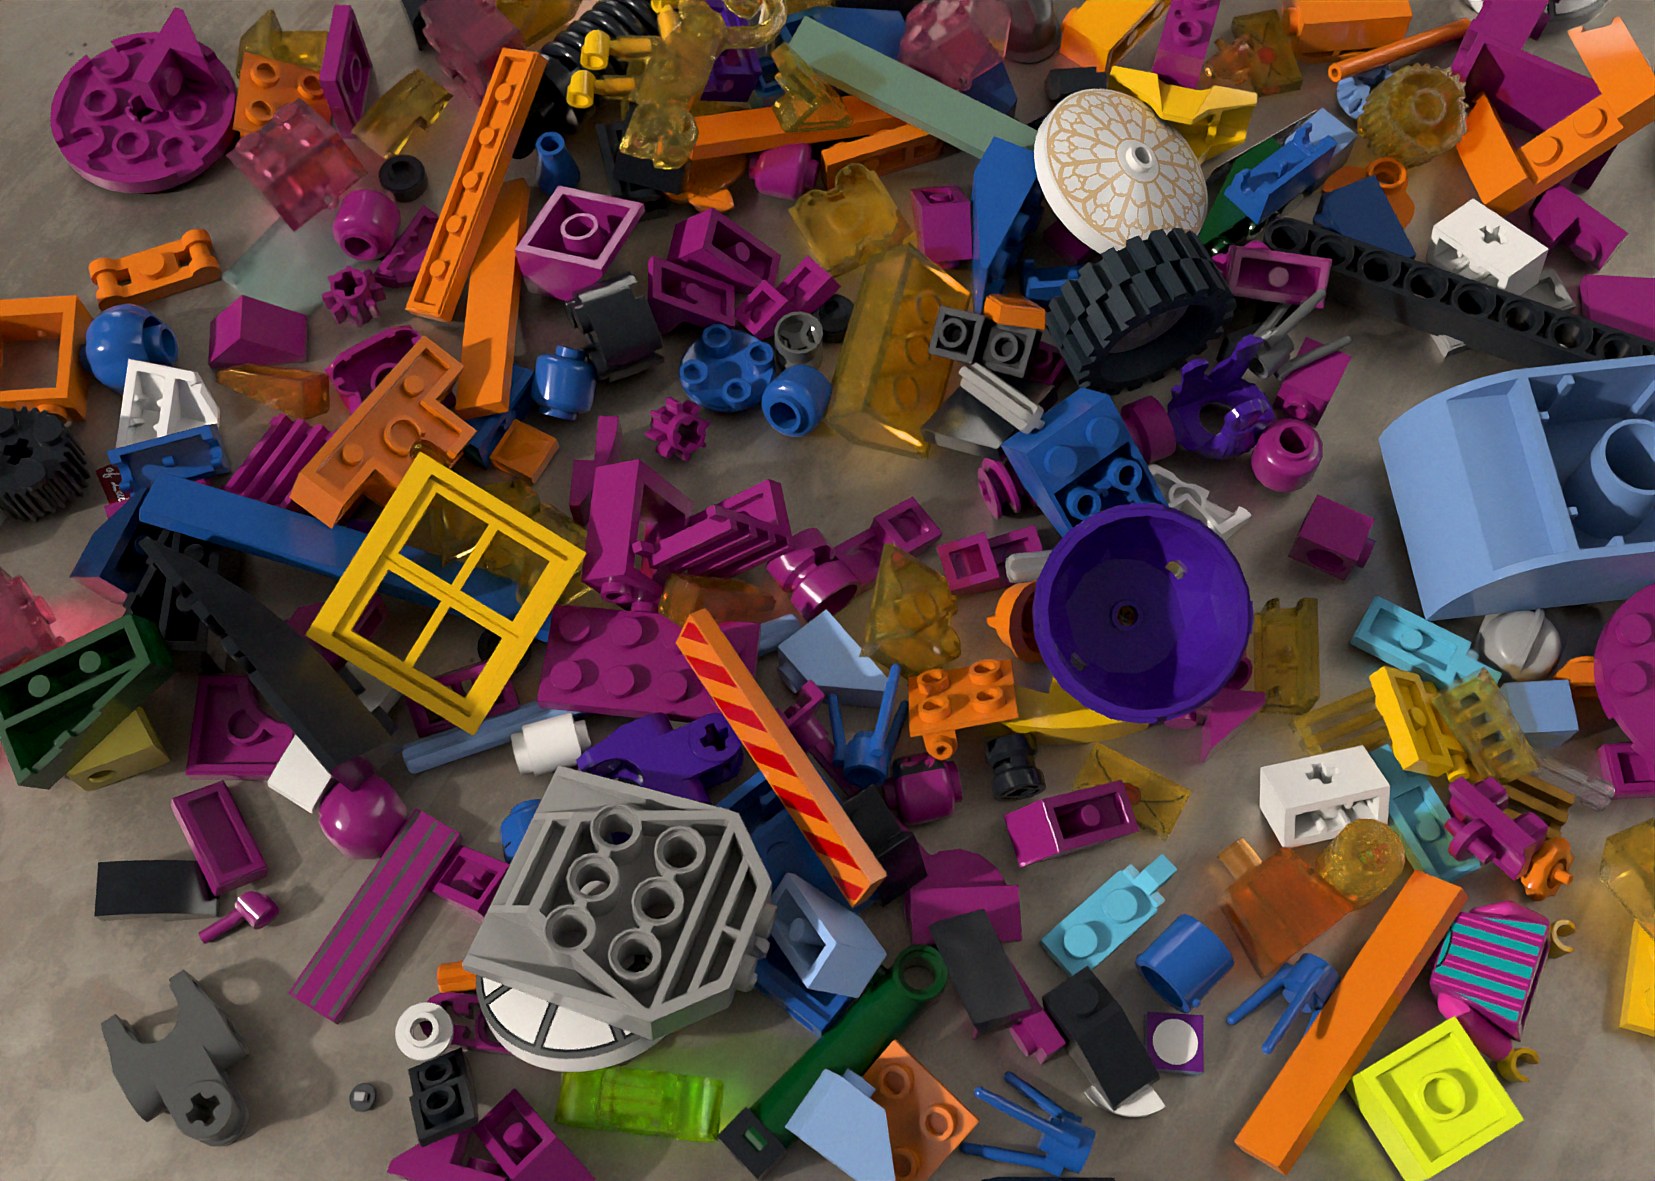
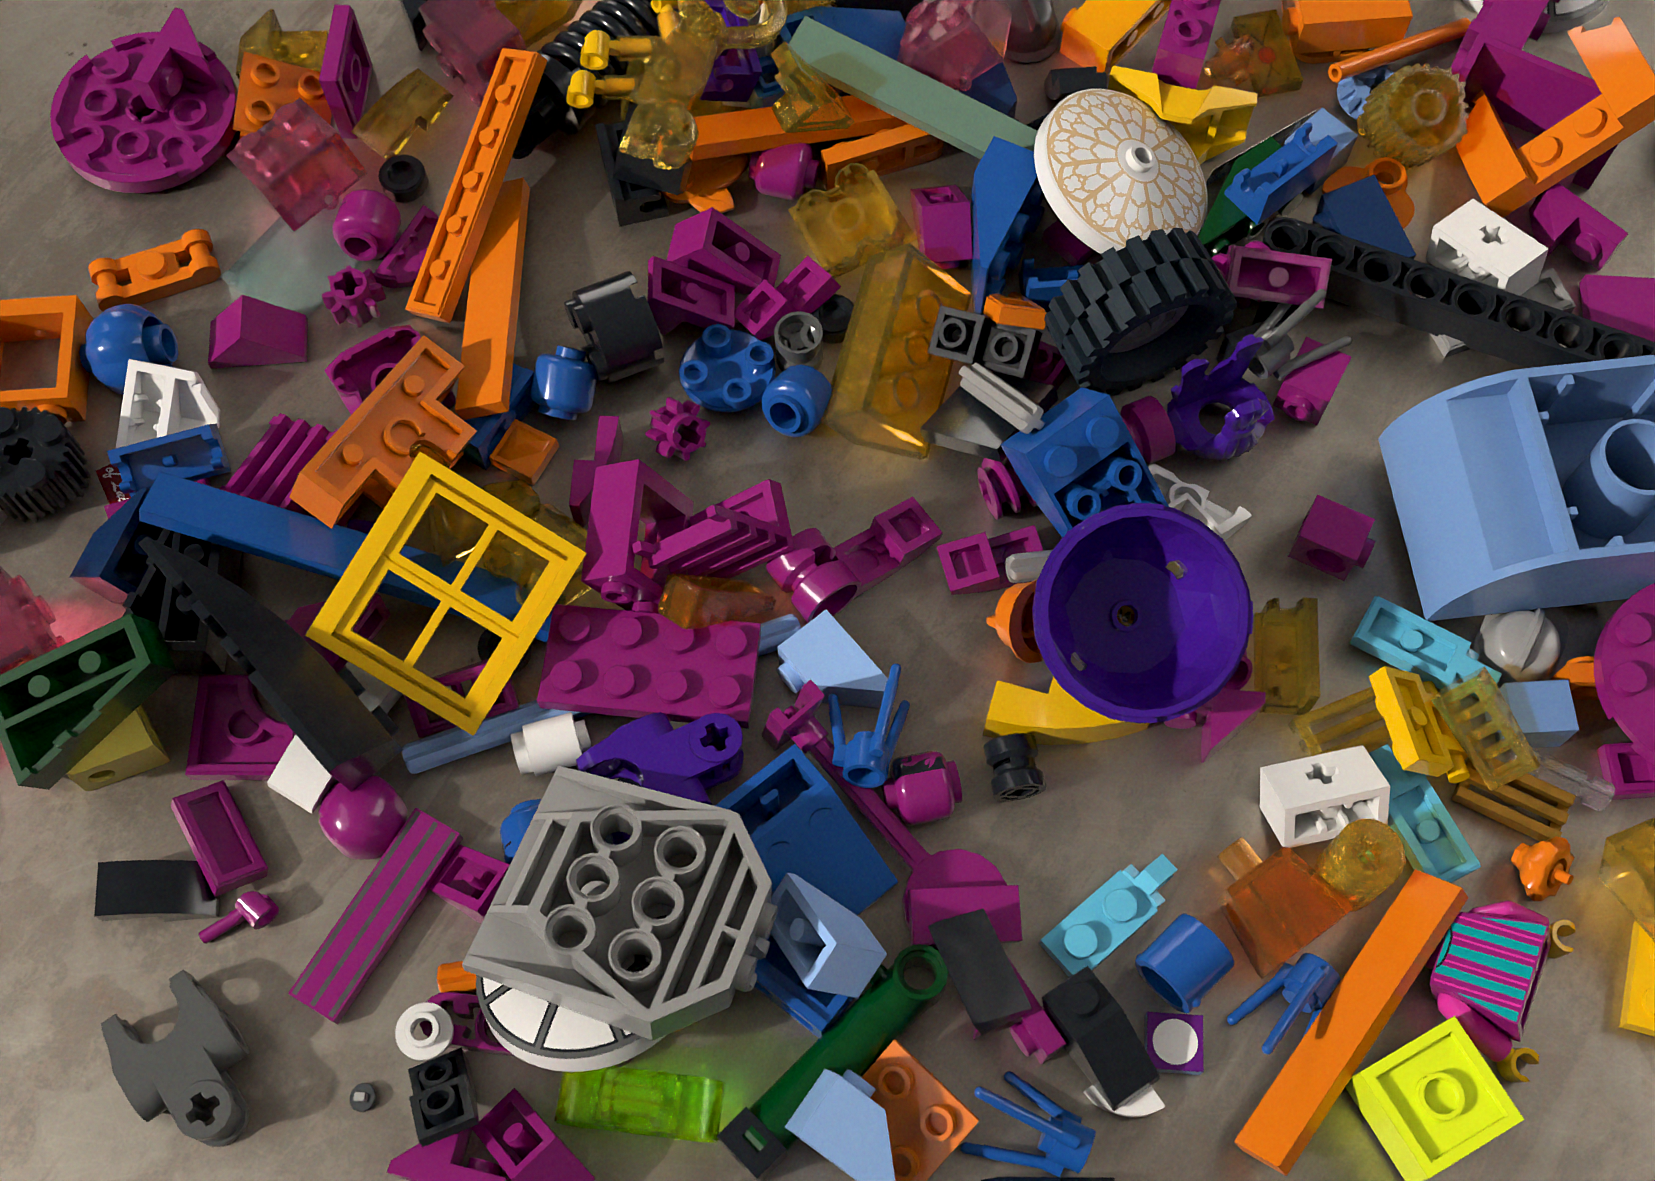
clear orange slope [216,362,330,420] -> none
magenta slope [515,185,645,301] -> none
blue cone [534,132,580,197] -> none
orange tile [676,608,887,908] -> none
black slope [839,784,928,907] -> none
clear yellow slope [859,543,961,686] -> none
orange hinge [908,659,1019,760] -> none
magenta slope [1003,780,1139,868] -> none
clear yellow tile [1071,741,1192,841] -> none
magenta head [1252,418,1323,492] -> none
magenta hips [1444,776,1548,881] -> none

